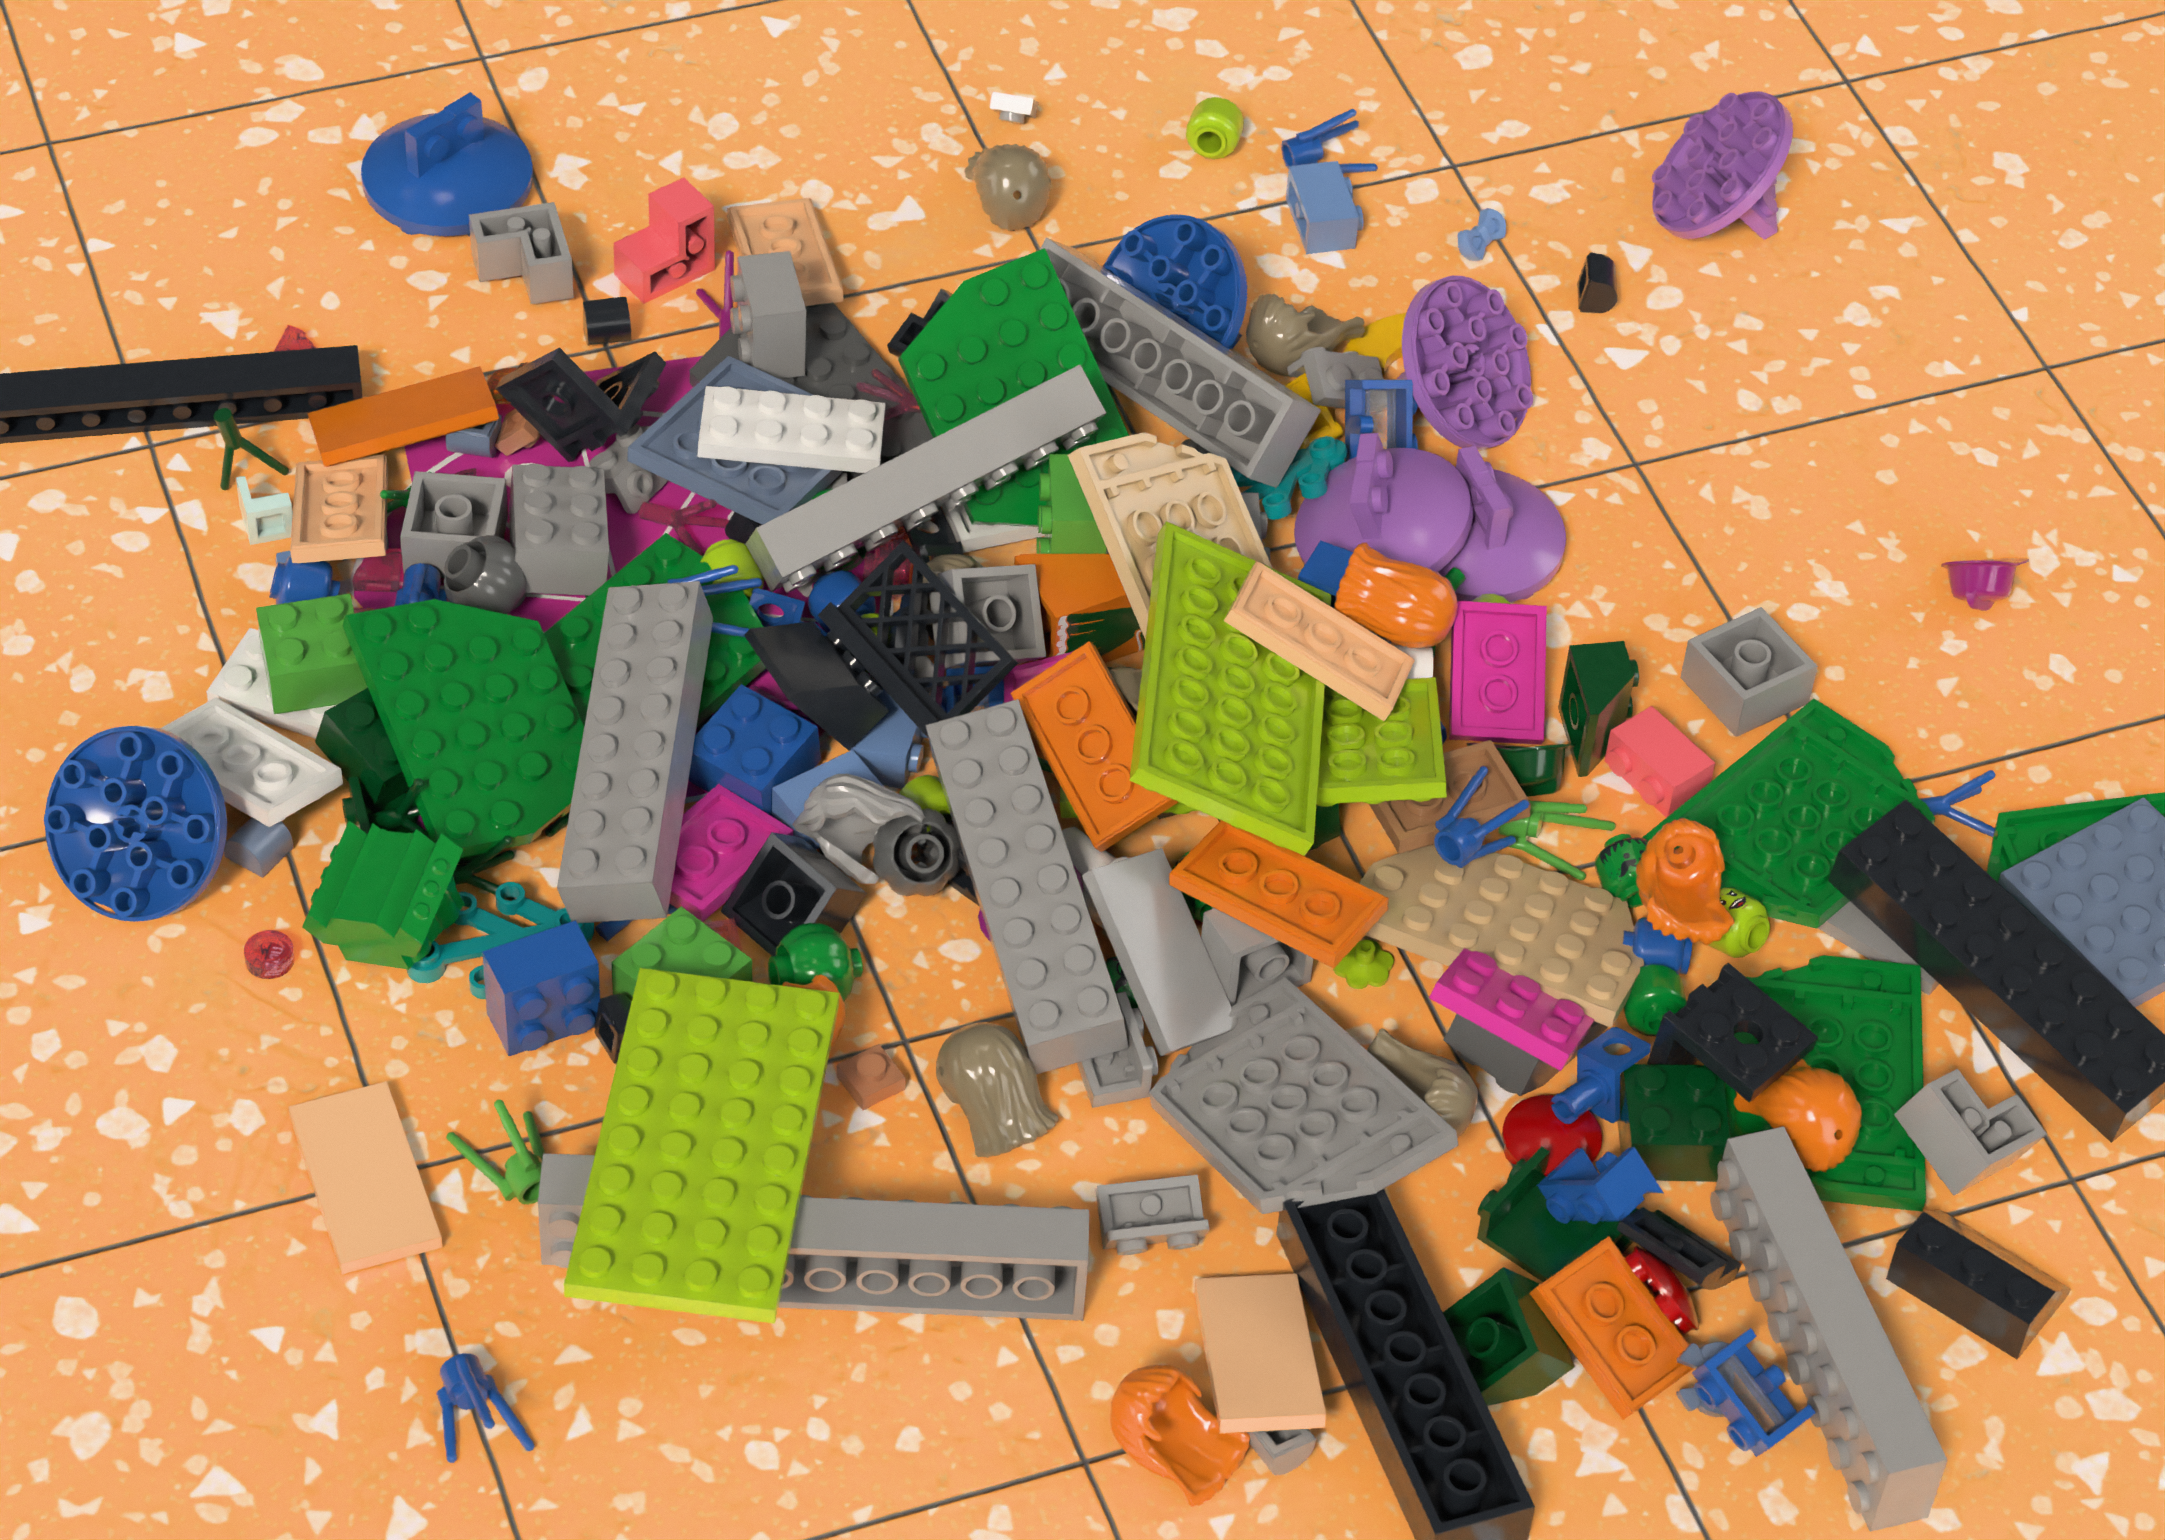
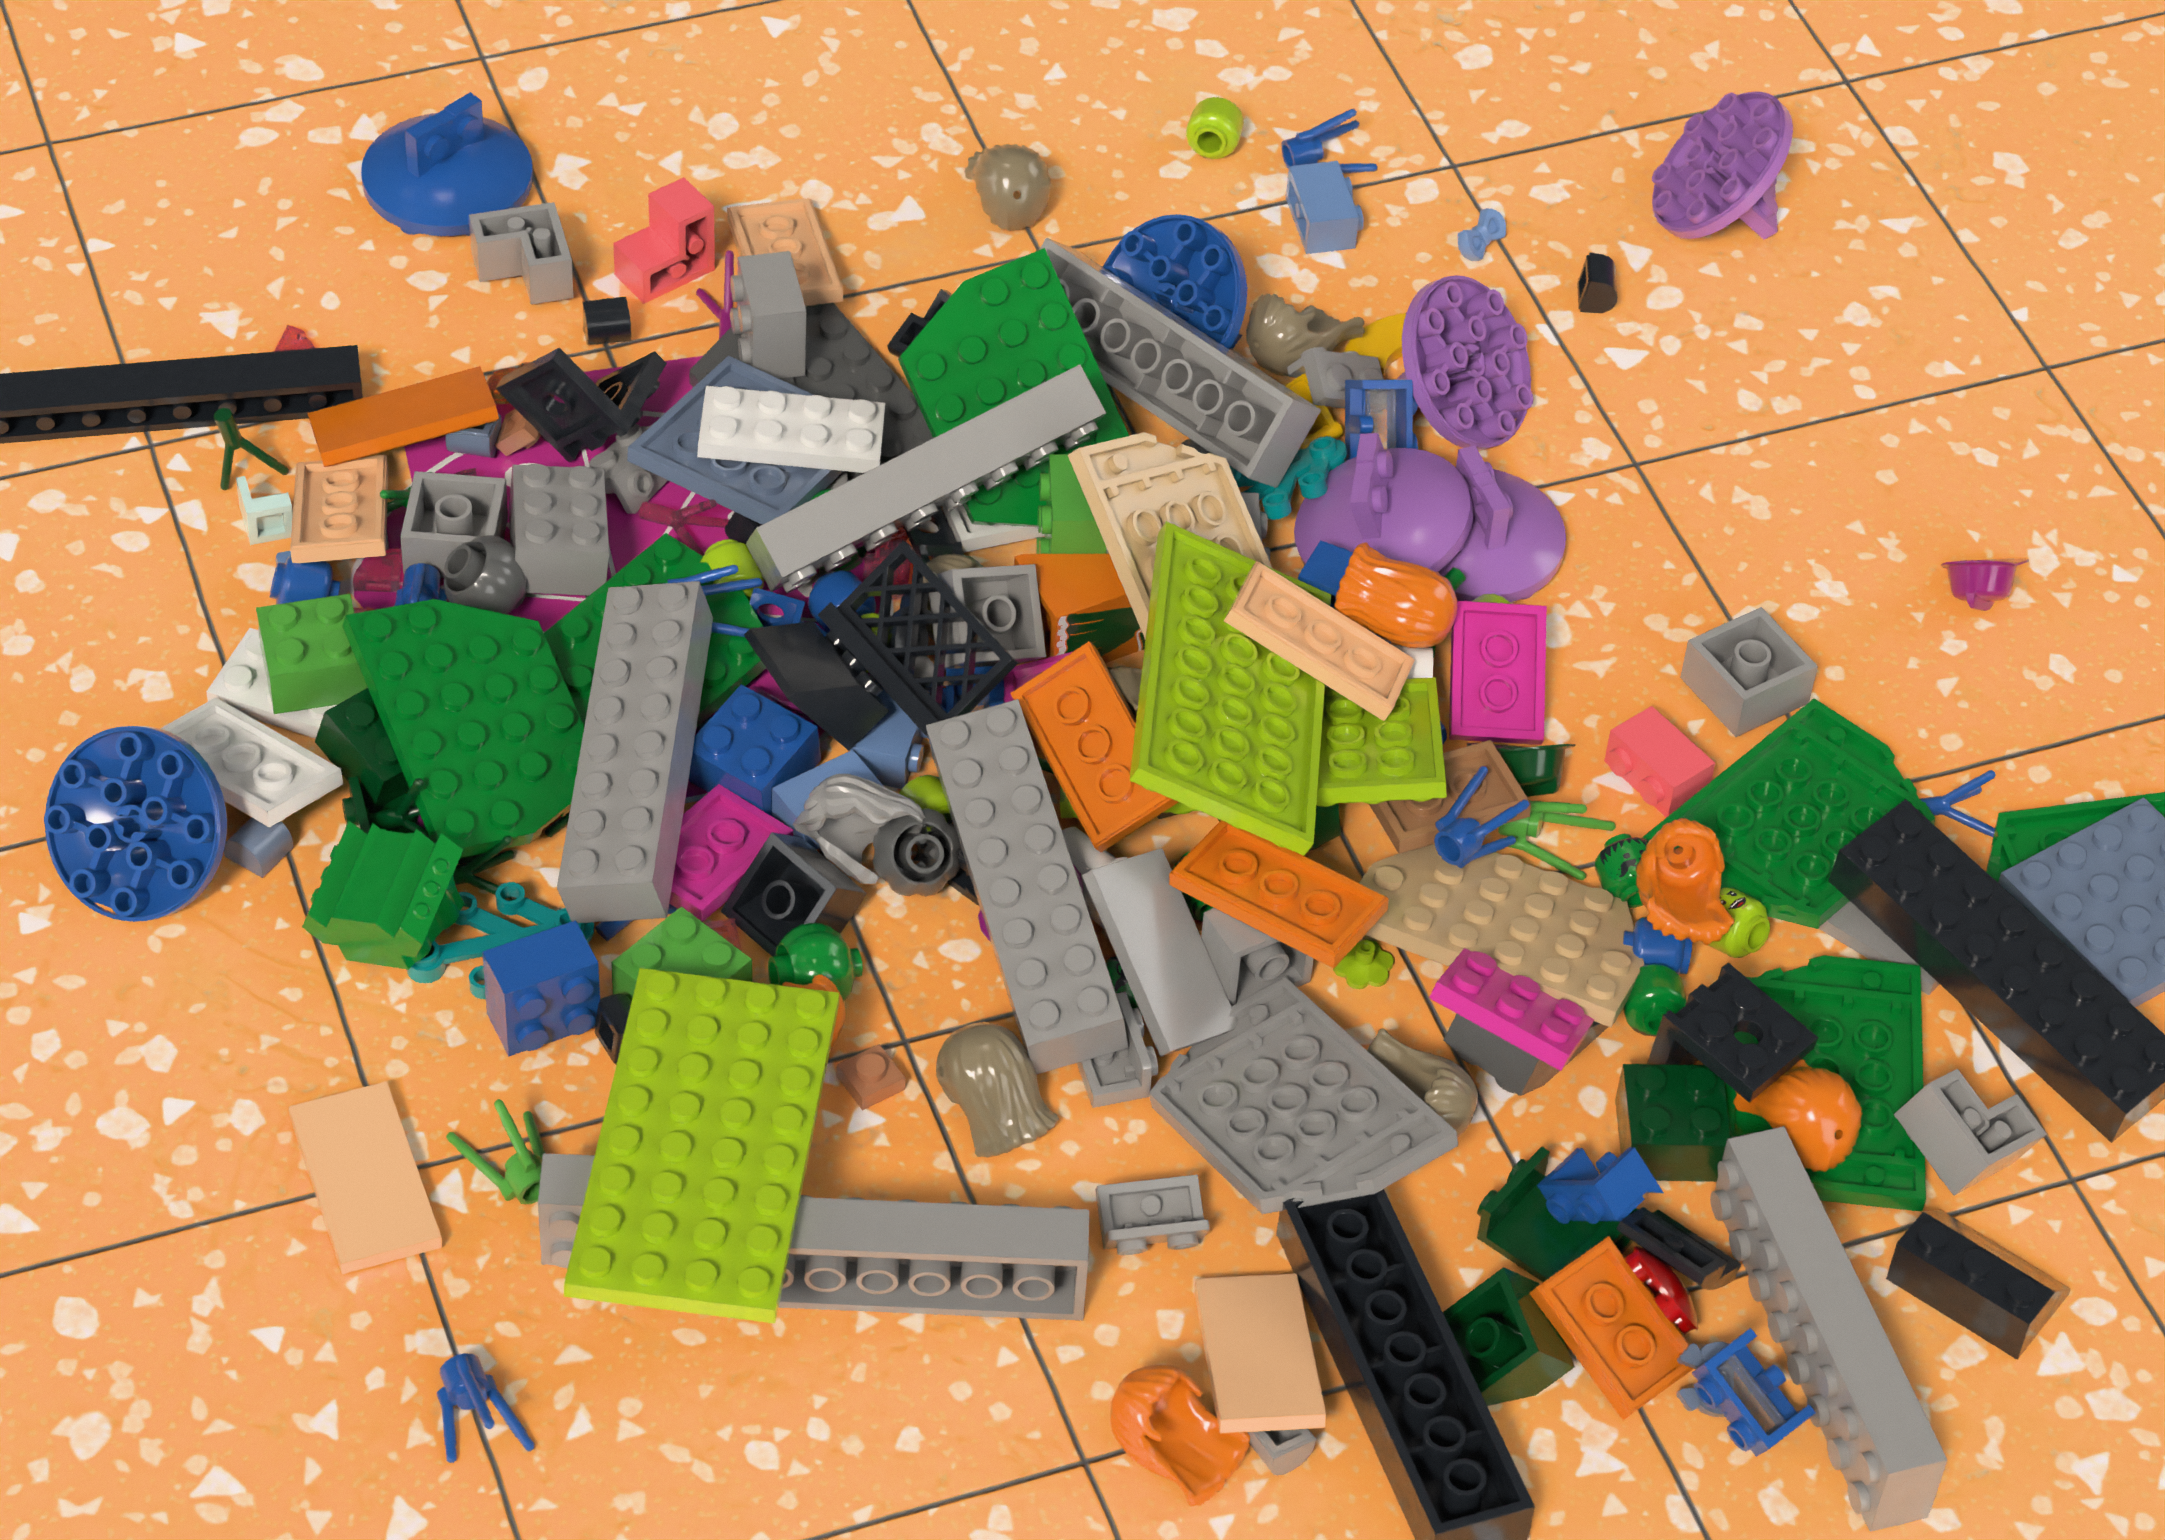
clear pink tile [244,930,295,979] -> none
clear pink plant [856,369,922,421] -> none
plate [990,92,1038,124] -> none
red dish [1502,1095,1602,1176] -> none
blue bracket [1551,1027,1651,1124] -> none
dark green slope [1558,641,1639,777] -> none

